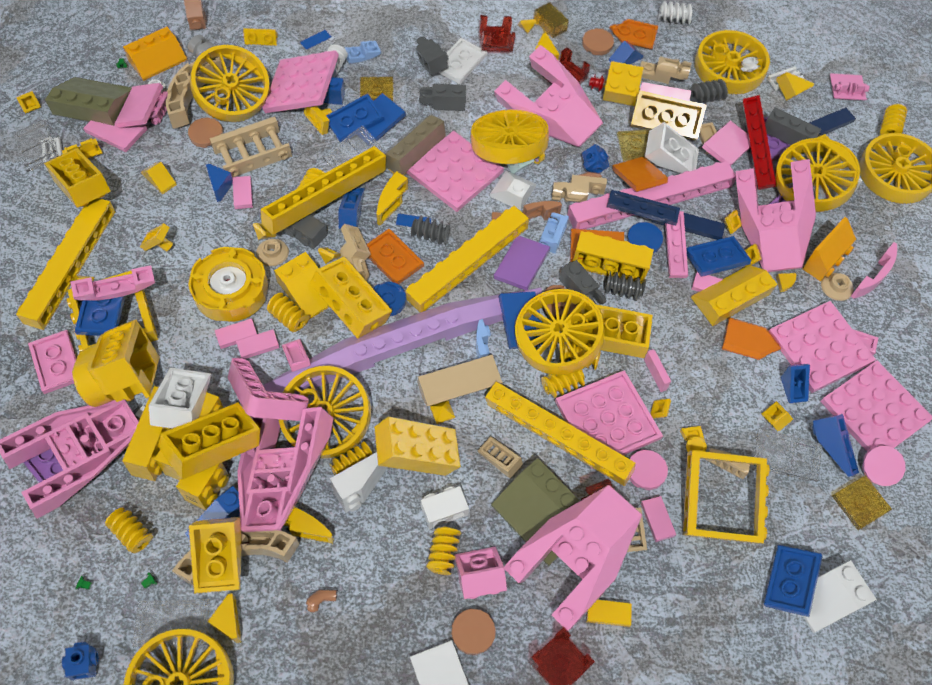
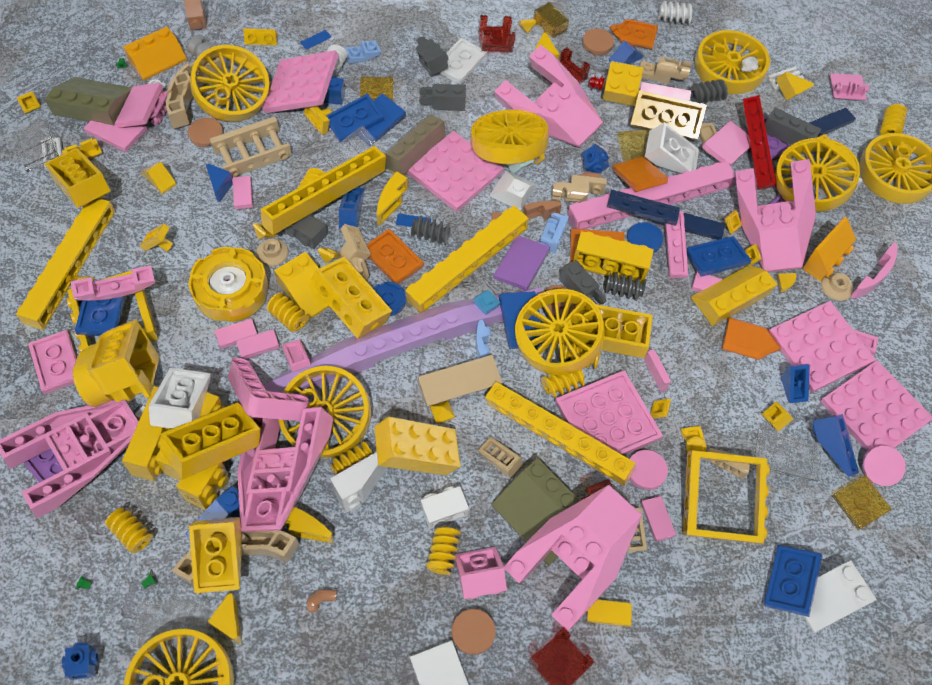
none -> dark azure plate [473,289,501,315]

